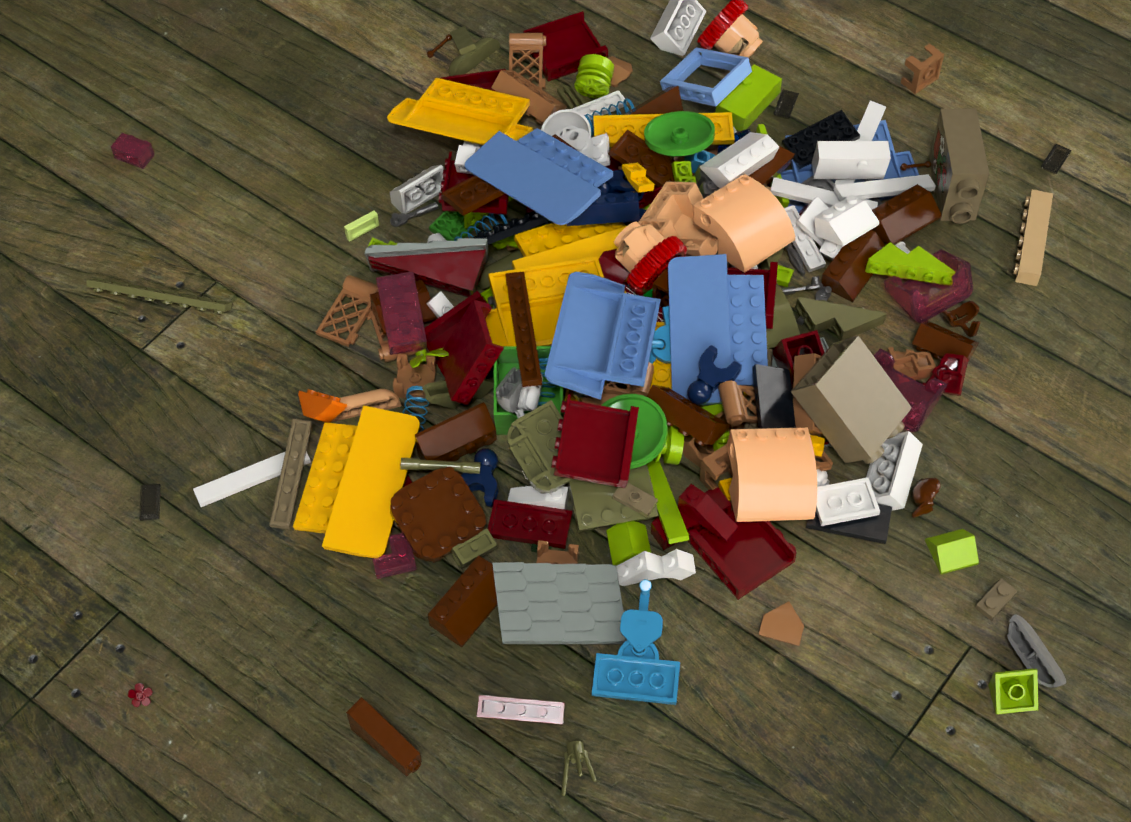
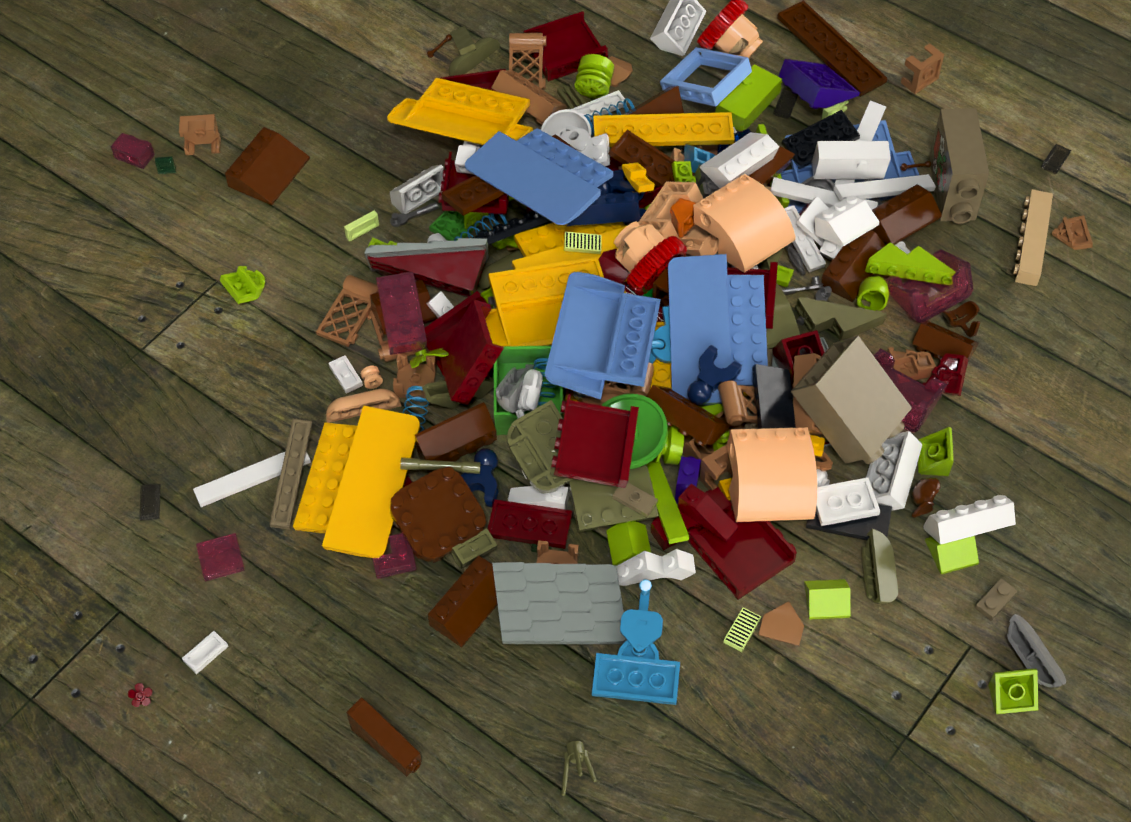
olive plate [86,277,232,314] -> none
orange slope [298,389,347,423] -> none
brick [477,695,565,725] -> none
reddish brown plate [505,272,542,387] -> none
bright green dish [644,111,715,156] -> none
none -> clear green tile [155,156,176,174]
none -> medium nougat panel [179,114,221,155]
none -> white tile [182,631,228,674]
none -> clear pink plate [196,533,245,581]
none -> lime slope [220,266,265,304]
none -> reddish brown slope [225,127,310,205]
none -> white plate [328,355,363,394]
none -> light nougat wheel [360,365,383,389]
none -> yellowish green tile [564,232,601,254]
none -> orange slope [670,198,696,238]
none -> dark purple torso [675,456,701,503]
none -> yellowish green tile [723,608,761,652]
none -> reddish brown plate [777,0,887,97]
none -> dark purple slope [778,59,860,109]
none -> lime slope [804,579,851,619]
none -> yellowish green plate [821,100,849,120]
none -> lime piece [857,276,890,311]
none -> olive brick [862,529,898,604]
none -> lime slope [918,427,954,476]
none -> white slope [923,495,1016,545]
none -> medium nougat slope [1052,215,1093,250]

